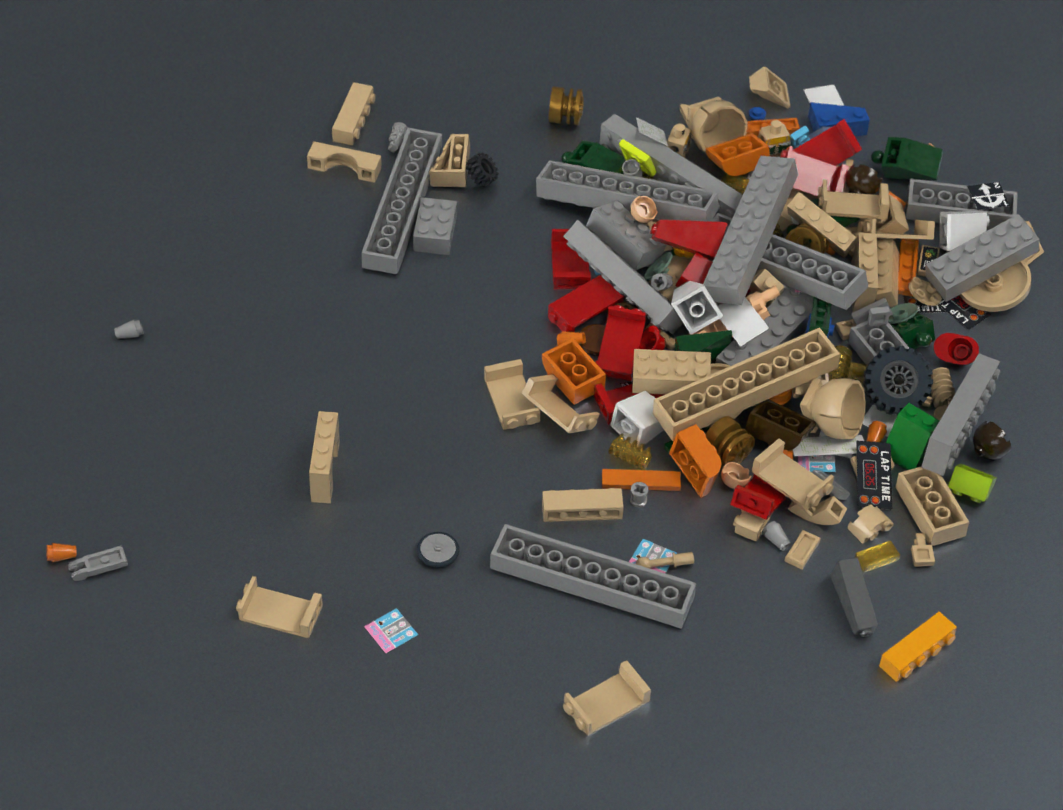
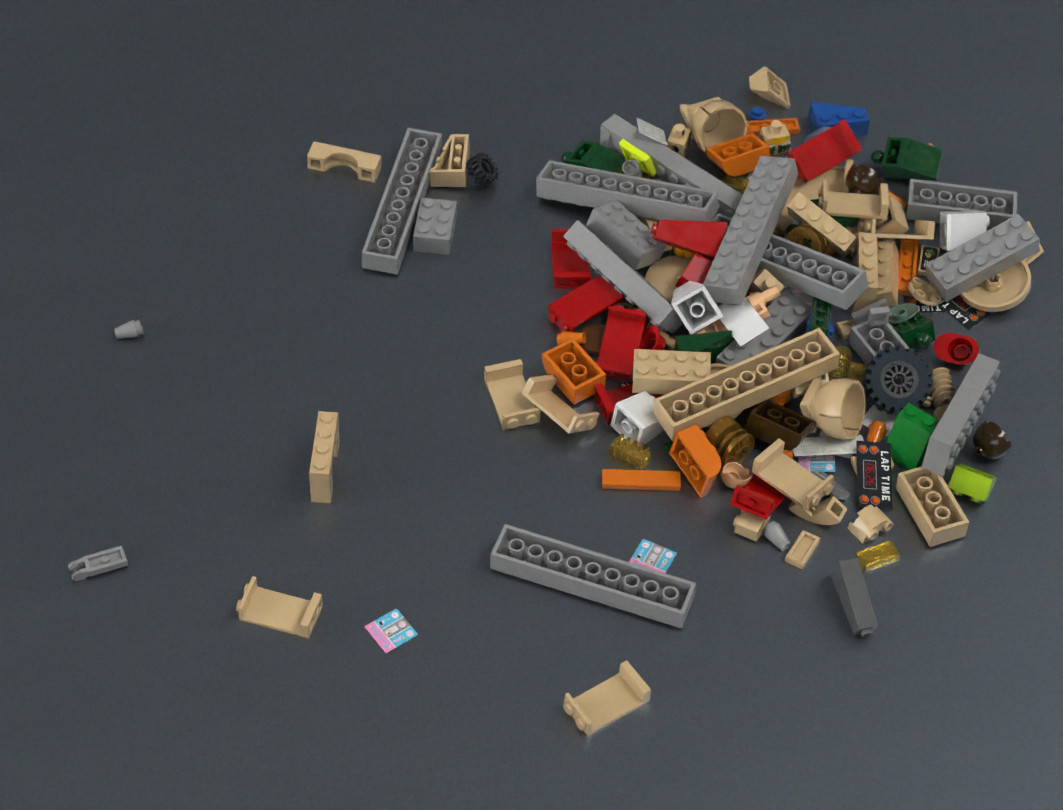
orange cone [46,543,76,563] -> none
tan brick [332,82,376,146] -> none
light grey hinge [388,122,408,153] -> none
light grey wheel [417,532,459,567] -> none
tan brick [542,488,624,522] -> none
pearl gold wheel [549,86,584,125] -> none
light nougat hair [630,196,658,223] -> none
light grey bush [630,482,648,508] -> none
tan pin [636,552,694,569] -> none
sand green dish [644,252,673,281] -> none
light grey hinge [651,273,673,290] -> none
panel [780,146,849,197] -> none
medium azure slope [790,125,810,149] -> none
white sticker [804,85,844,106] -> none
light orange brick [879,611,957,682] -> none
tan plate [911,533,935,567] -> none
black sticker [967,182,1010,210] -> none

